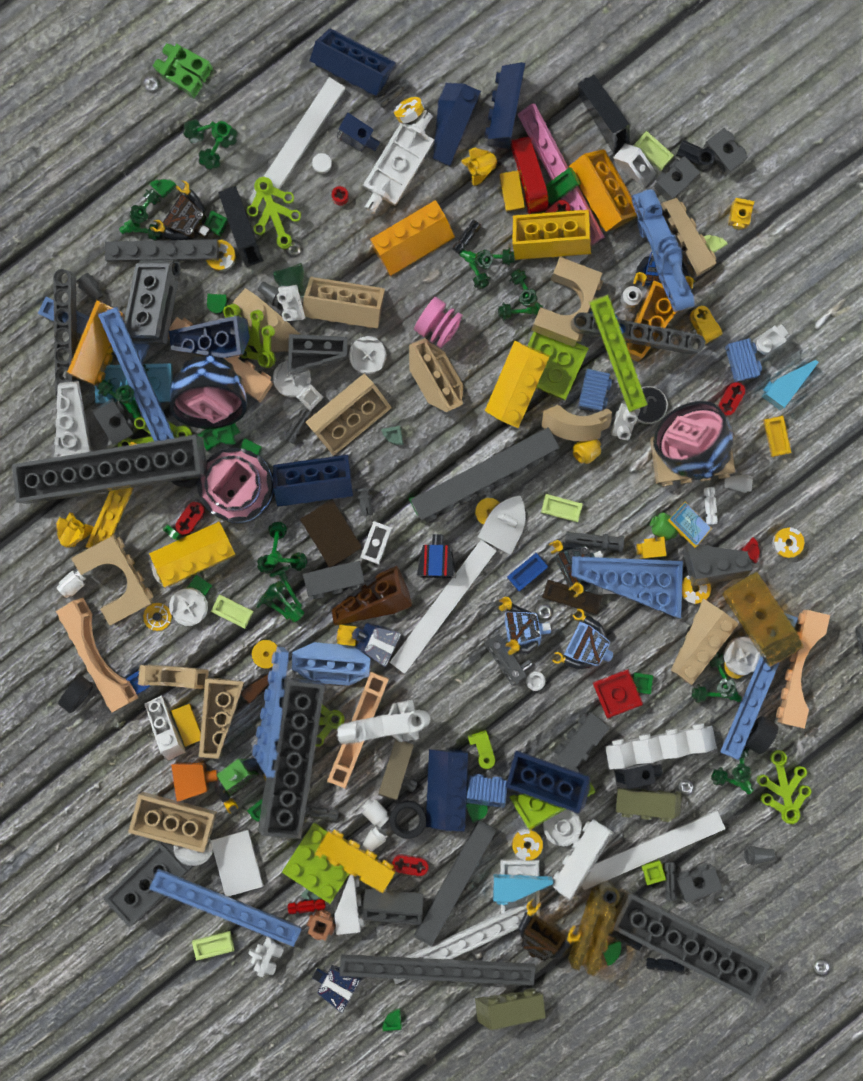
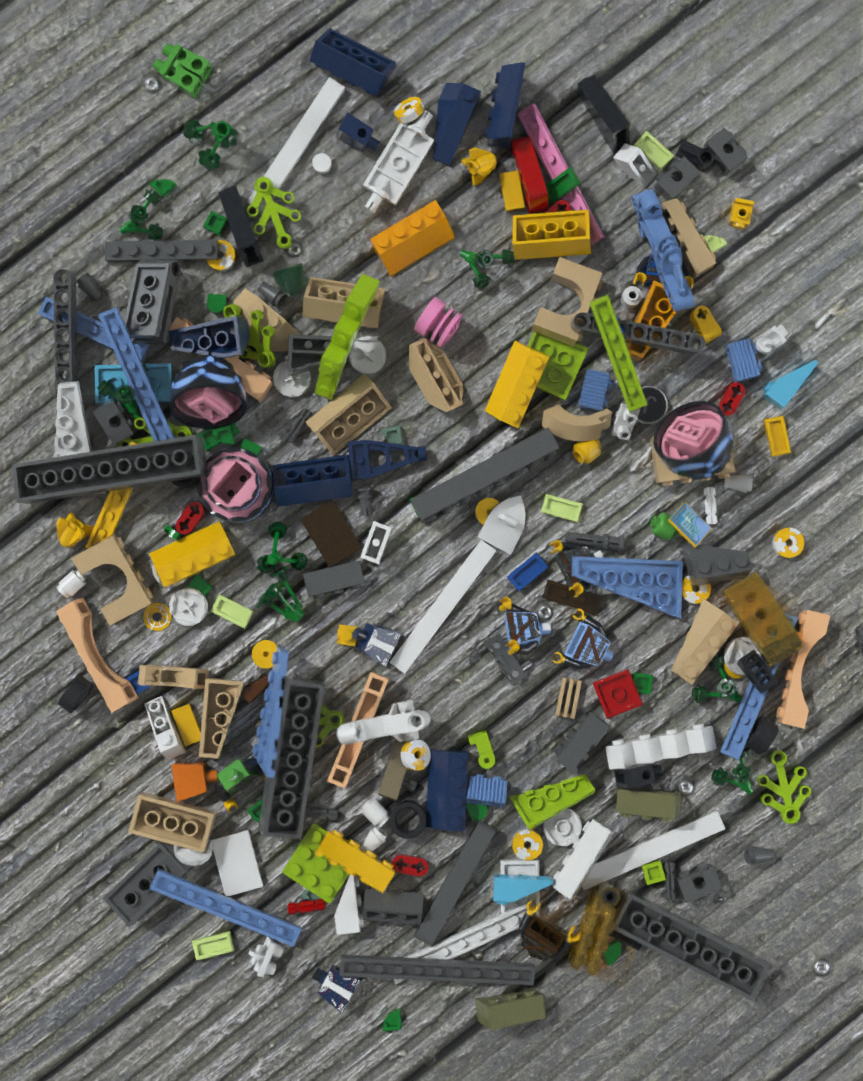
light orange slope [67,300,125,387] -> none
torso [150,180,211,240] -> none
white hips [277,285,305,321] -> none
light blue wedge [292,642,370,686] -> none
white tile [297,383,324,411] -> none
nougat brick [306,910,336,941] -> none
red bush [331,186,349,206] -> none
reddish brown wedge [332,565,412,626] -> none
torso [417,534,456,578] -> none
black axle [452,220,481,254] -> none
dark green plant [498,269,543,321] -> none
dark blue slope [506,750,590,814] -> none
white tile [526,671,545,691] -> none
light orange slope [568,149,638,232] -> none
yellow brick [636,537,666,559] -> none
black axle [646,958,684,973] -> none
red tile [741,537,760,564] -> none
none -> lime arch [314,273,380,400]
none -> dark blue plate [348,440,427,480]
none -> piece [401,740,431,771]
none -> tan tile [555,677,582,719]
none -> black slope [737,650,777,694]

